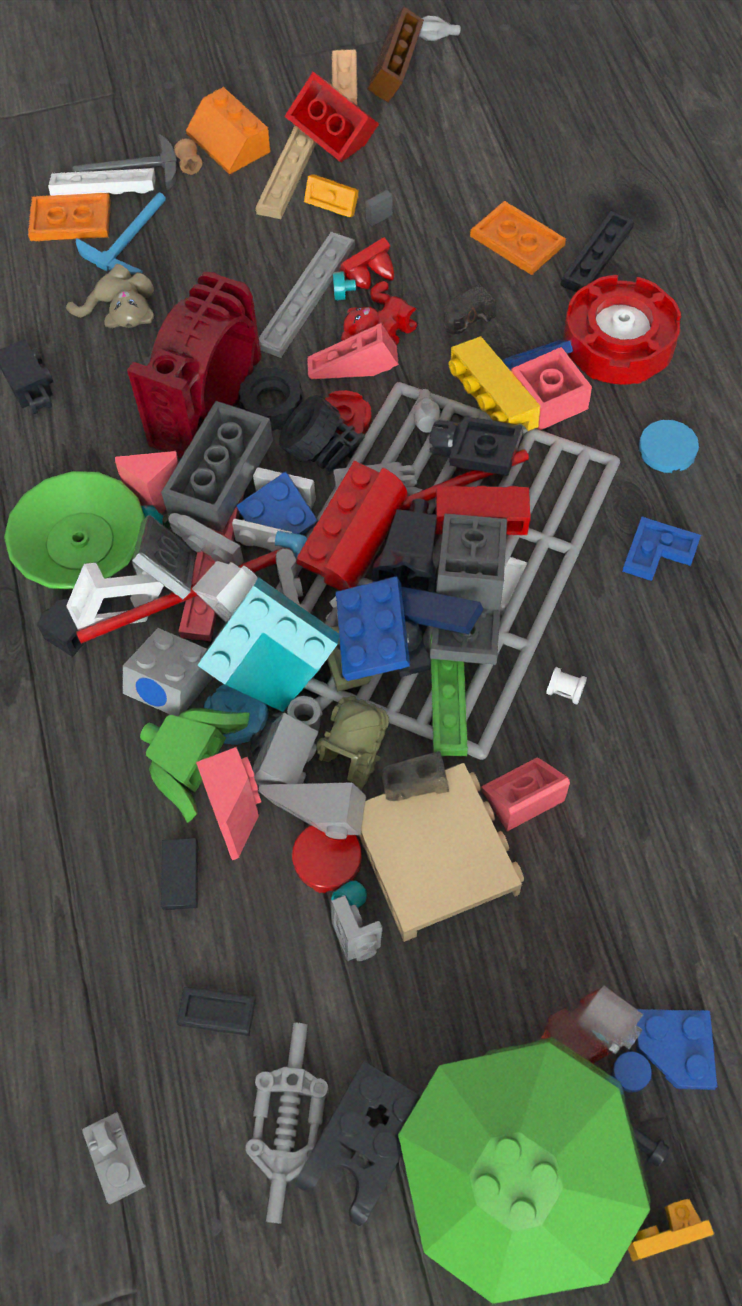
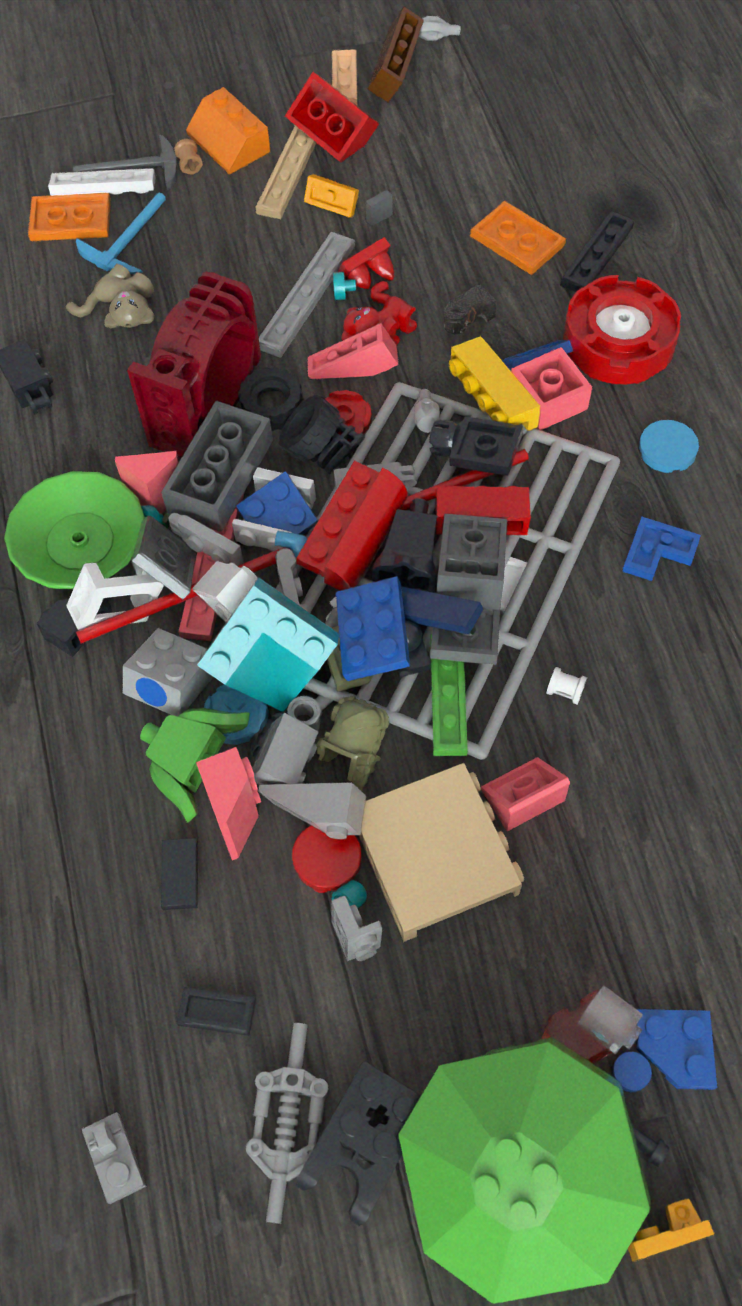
clear smoke leg [380,751,450,801] -> none

